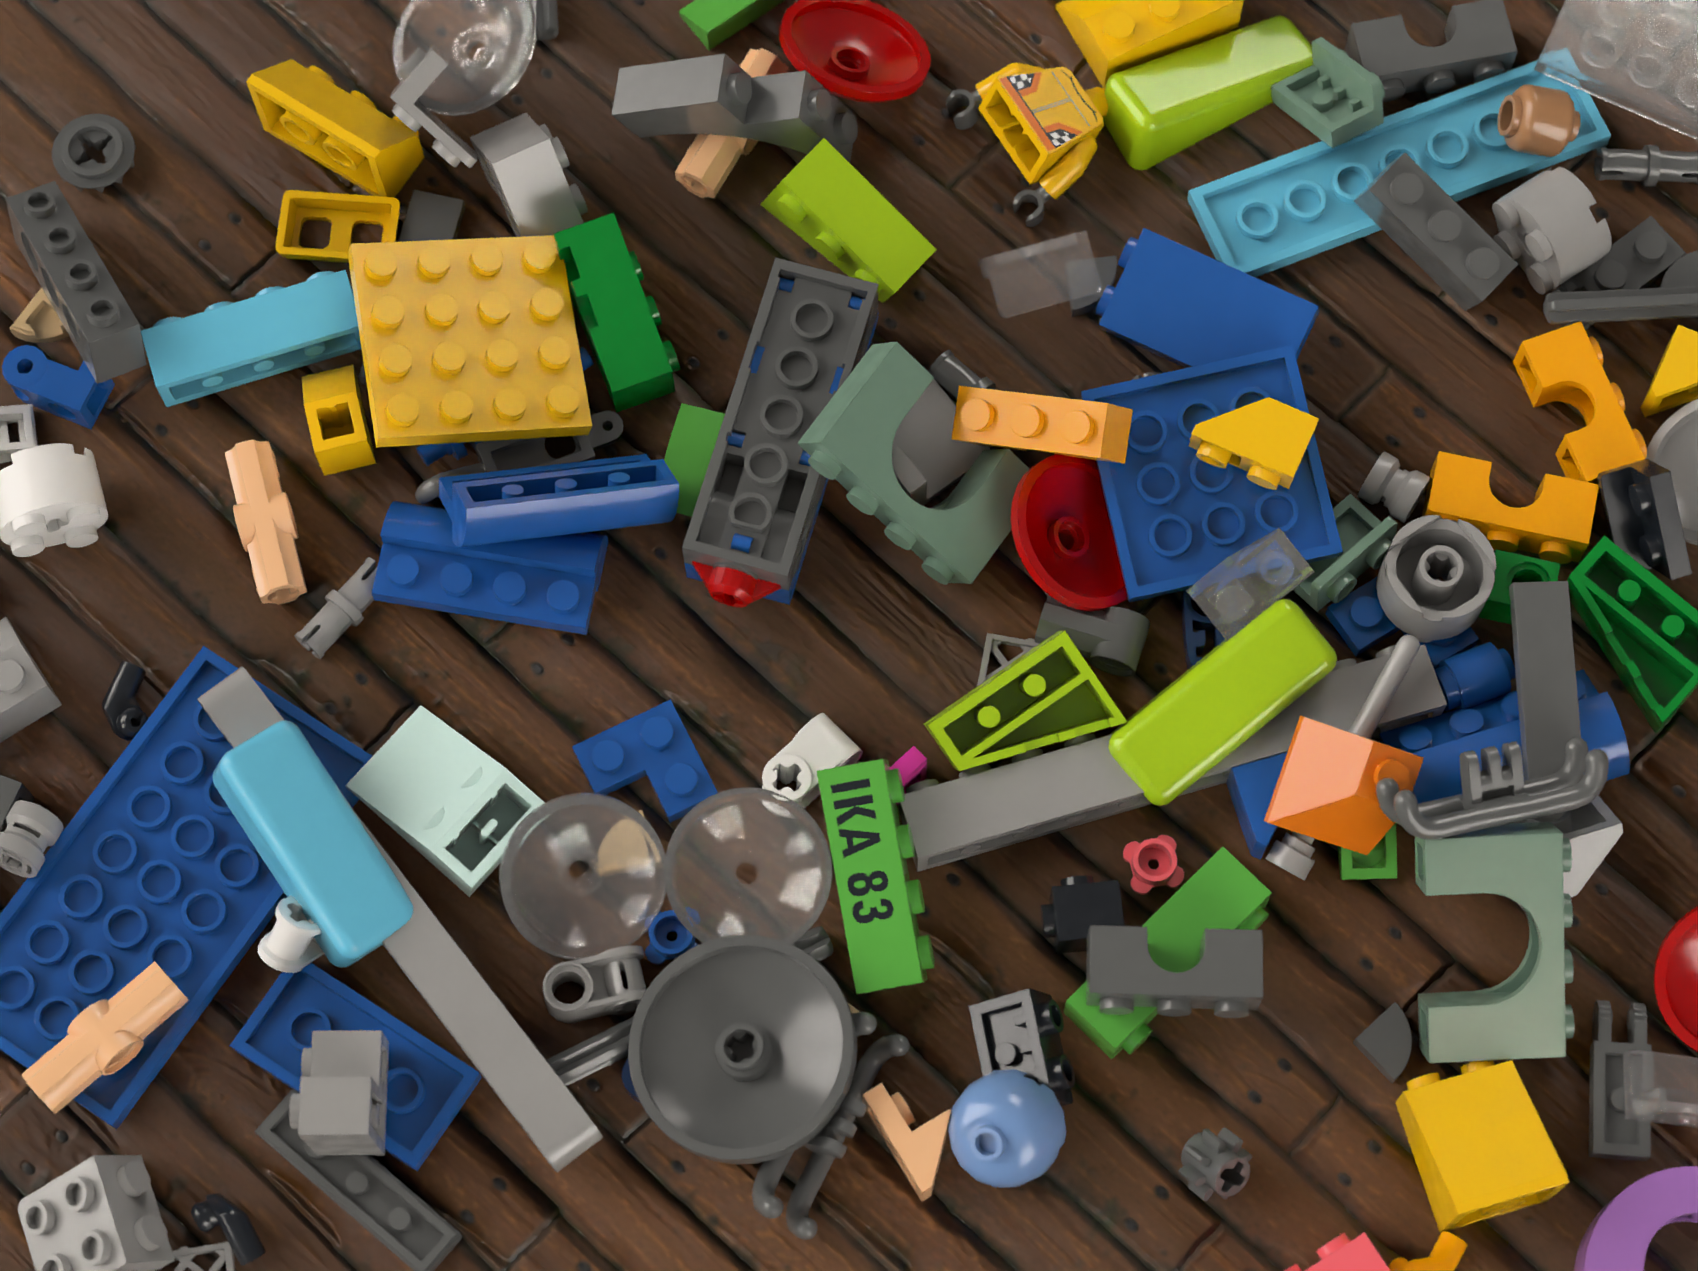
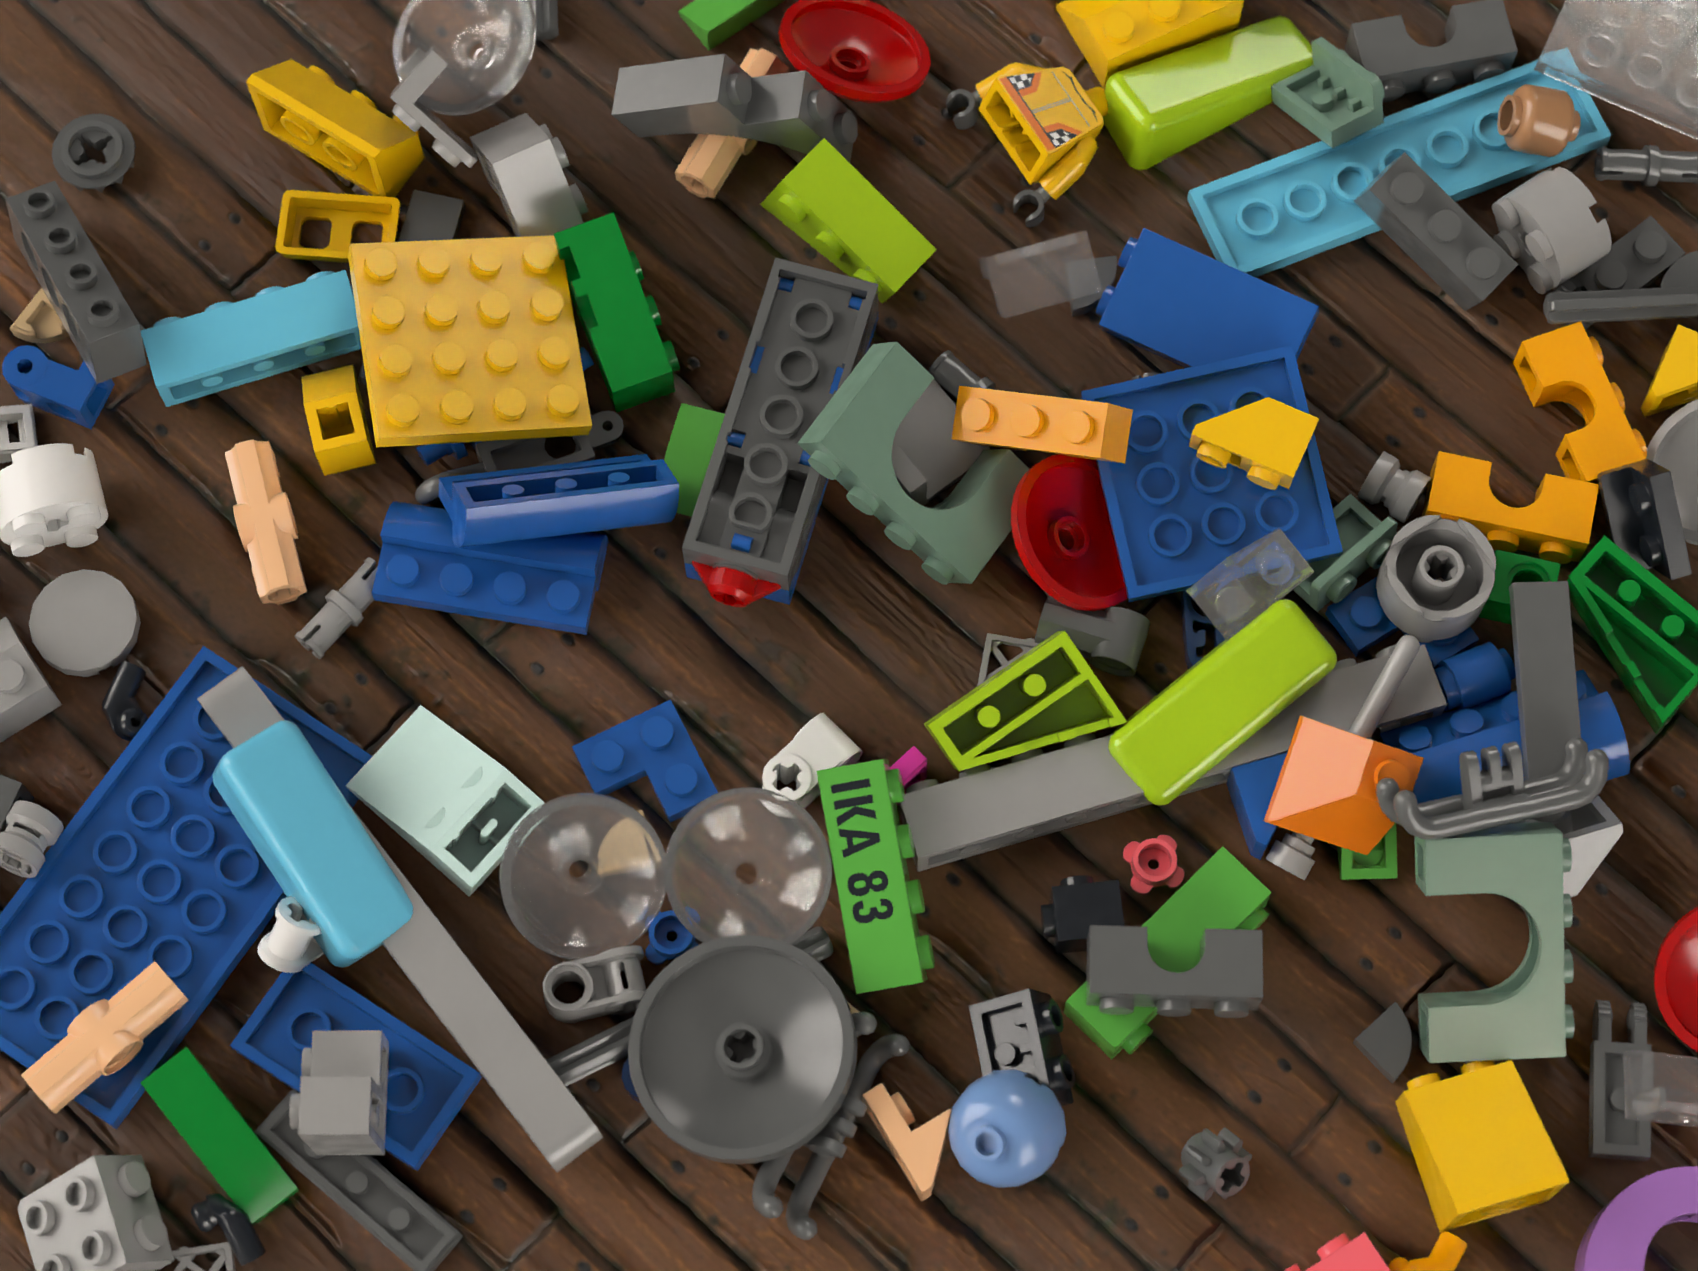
none -> light grey tile [29,569,141,677]
none -> green slope [140,1047,299,1226]

